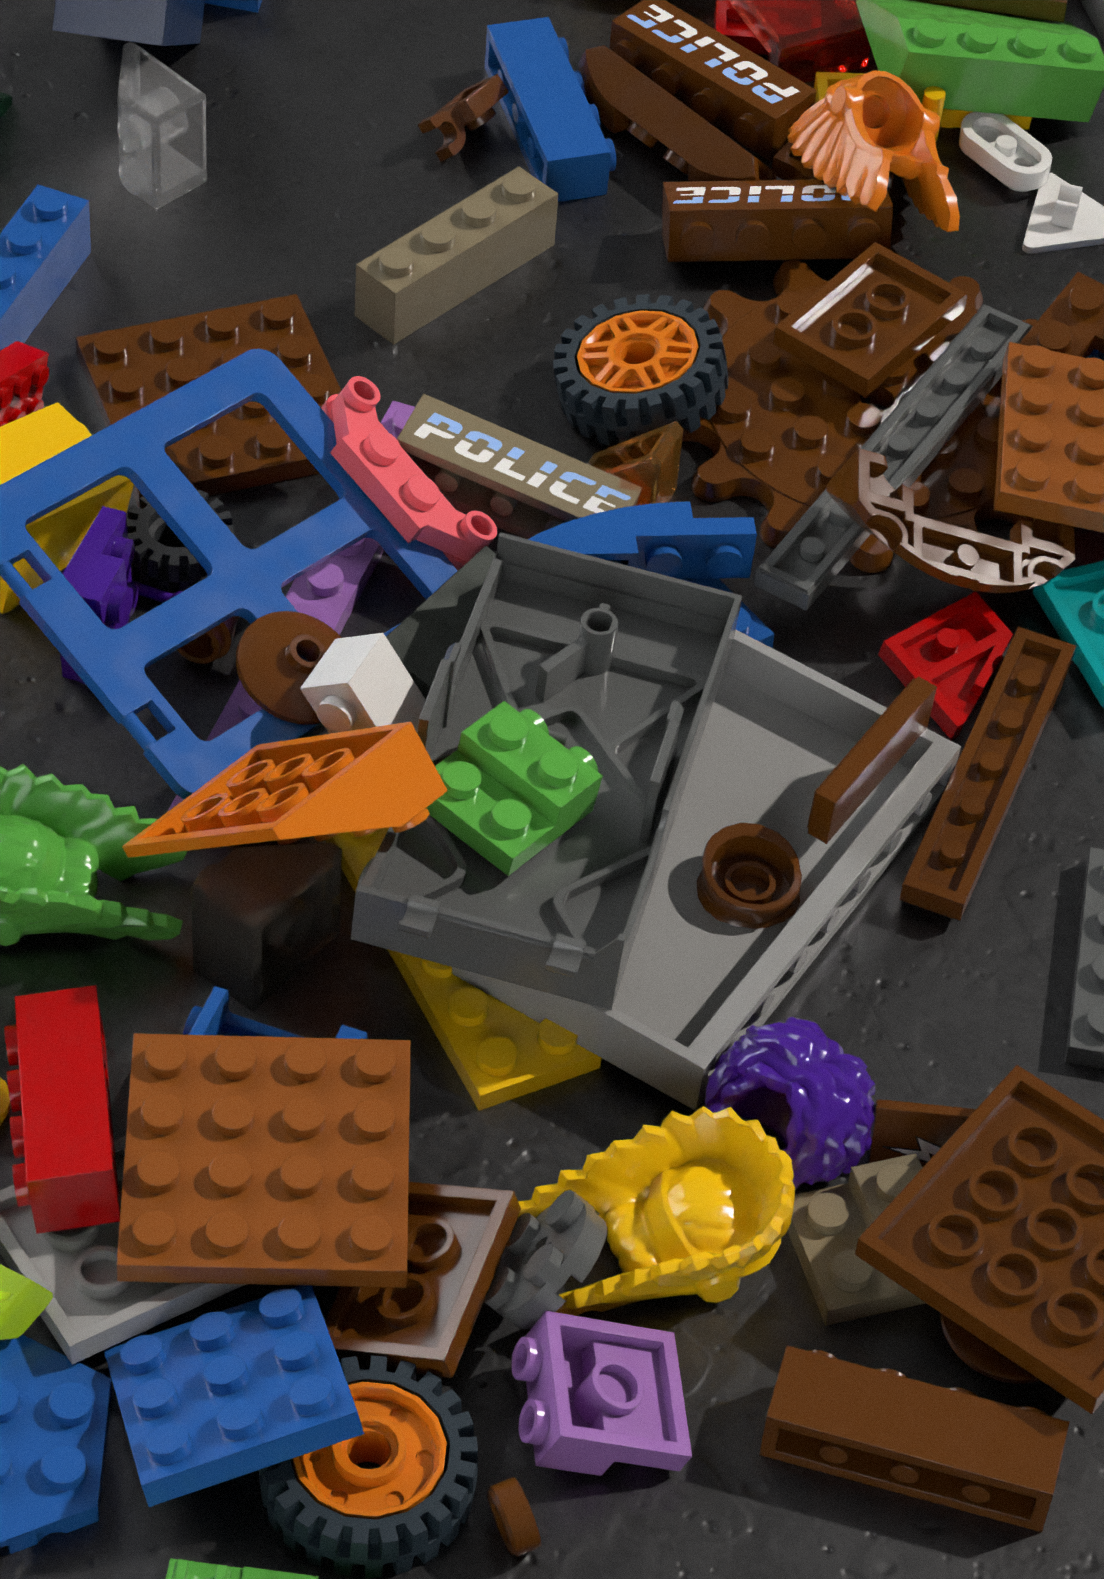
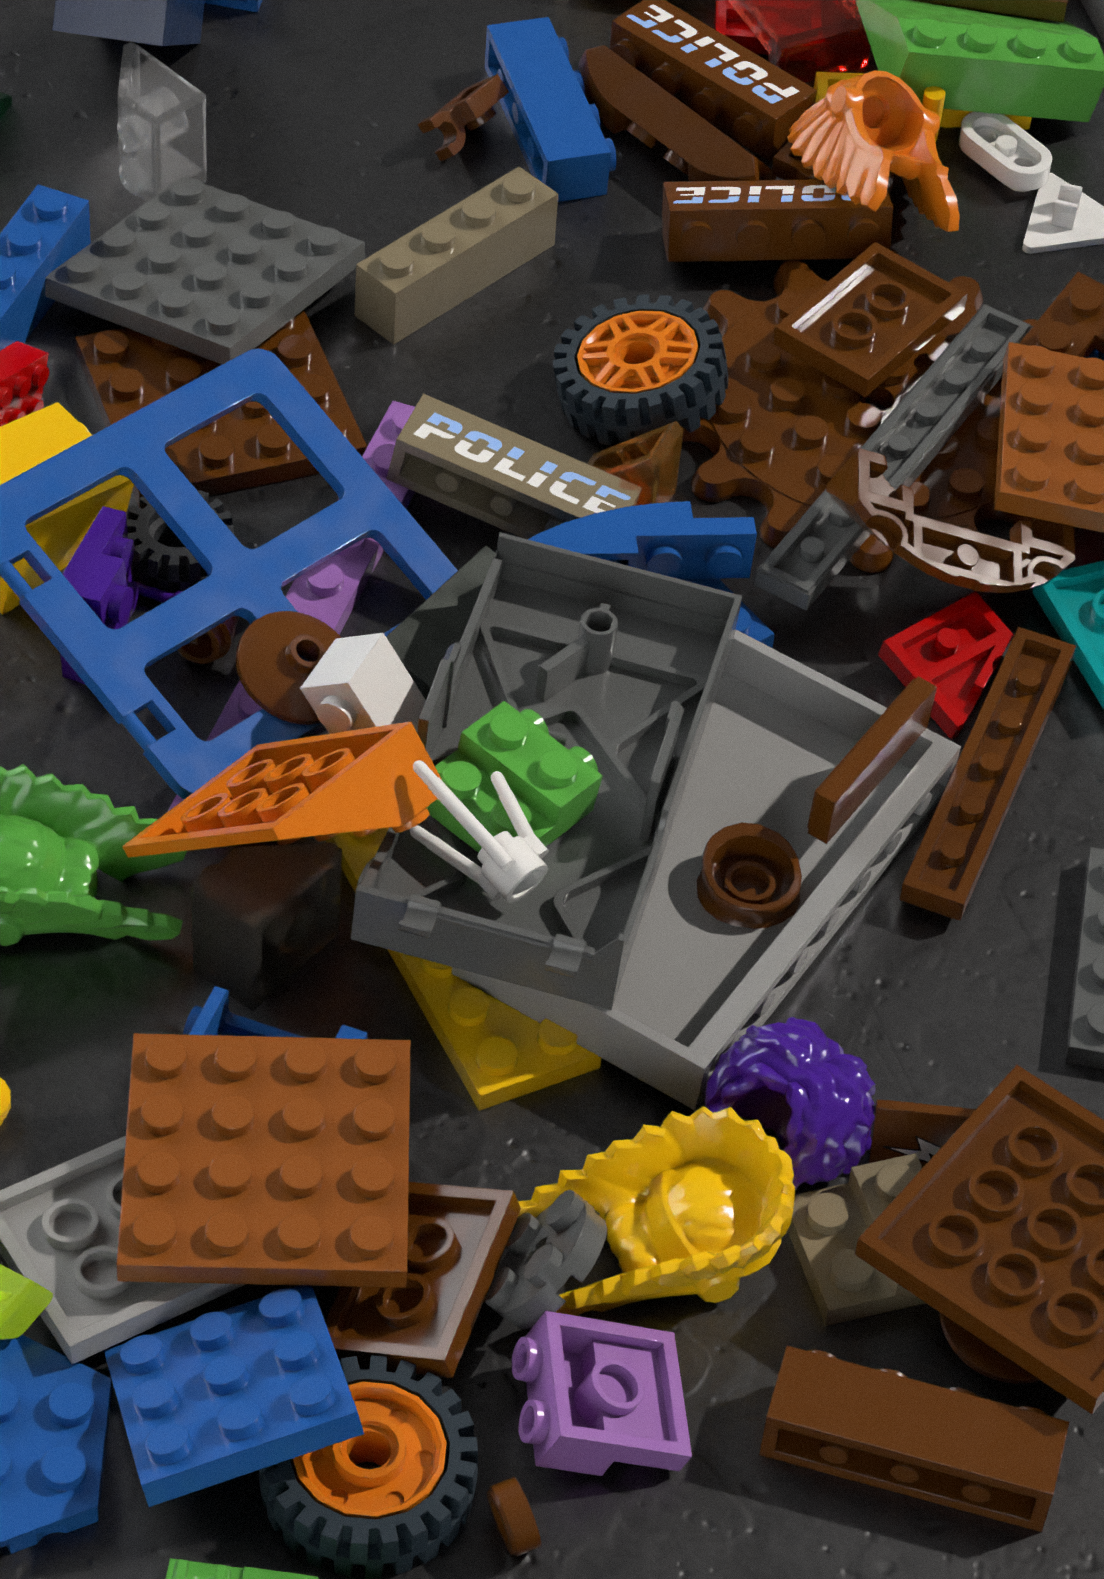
red brick [4,985,121,1234] -> none
coral plate [321,376,497,570] -> none
none -> dark grey plate [45,176,365,365]
none -> white plant [410,760,549,903]

